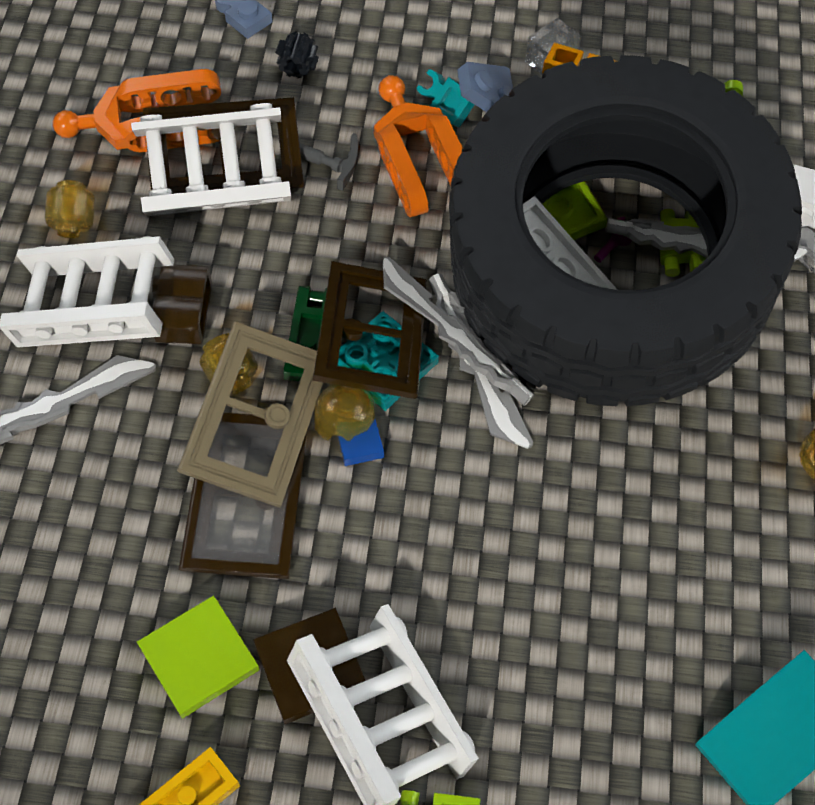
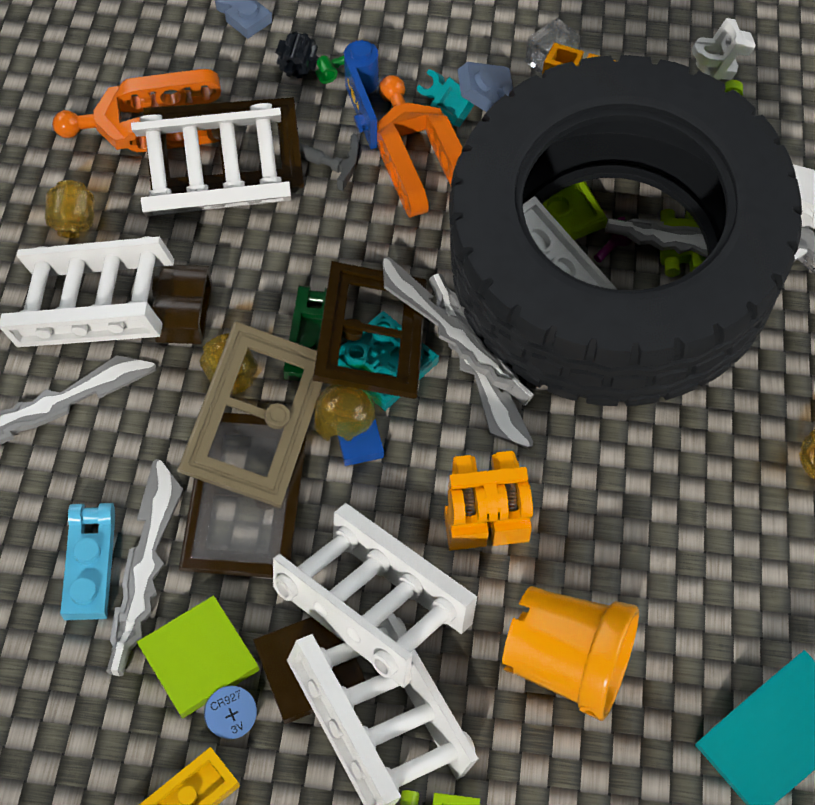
none -> medium azure plate [60,503,115,620]
none -> light grey sword [106,459,183,676]
none -> medium blue piece [204,686,257,739]
none -> white fence [273,503,477,688]
none -> green hand [315,55,344,84]
none -> blue door [344,40,379,149]
none -> light orange hips [444,451,533,551]
none -> light orange piece [502,586,639,721]
none -> white hips [692,18,755,81]

